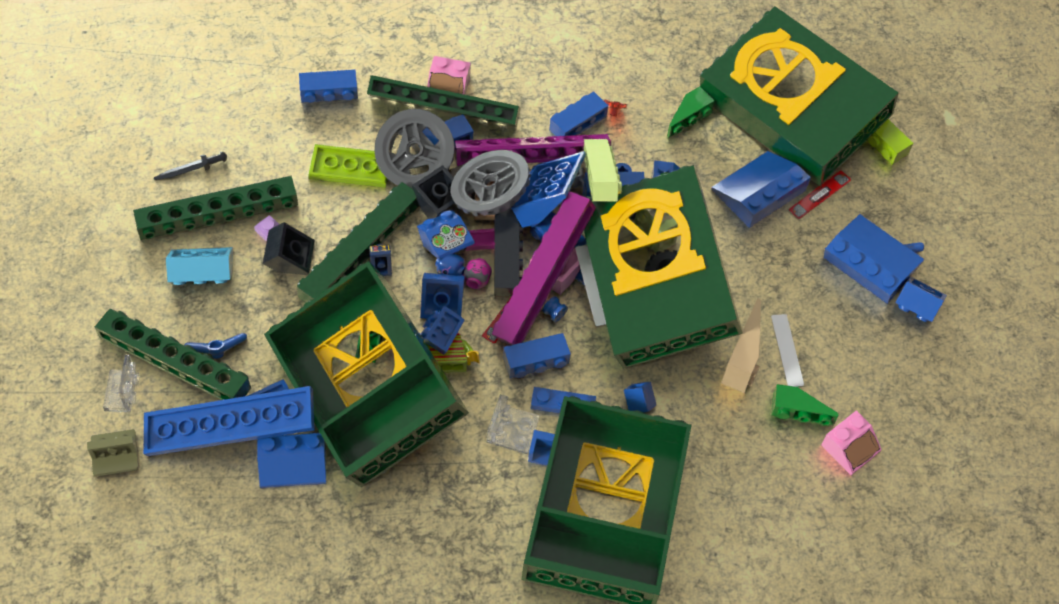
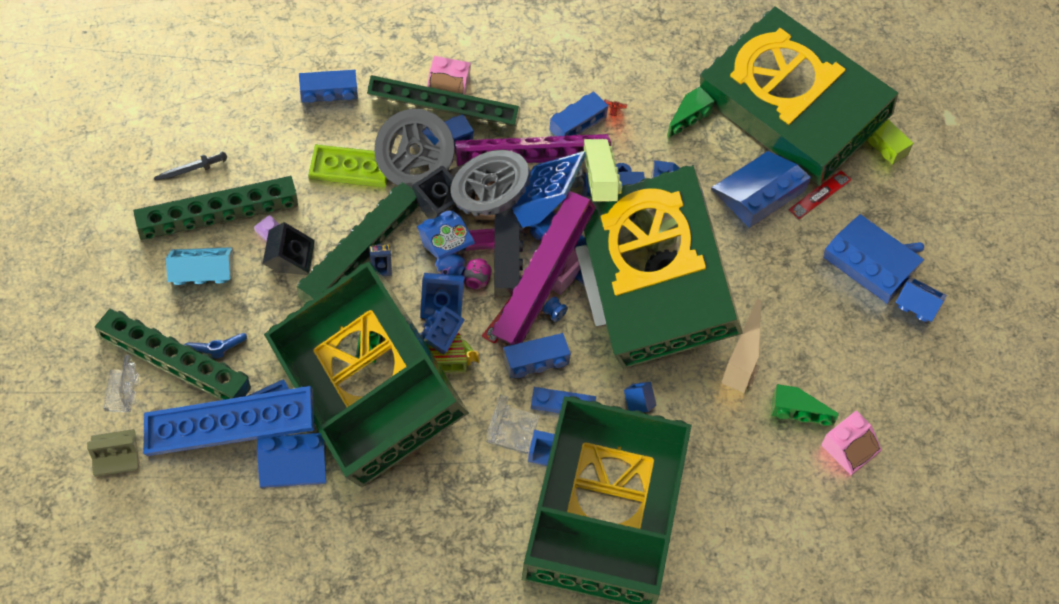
white sticker [771,314,804,387] -> none

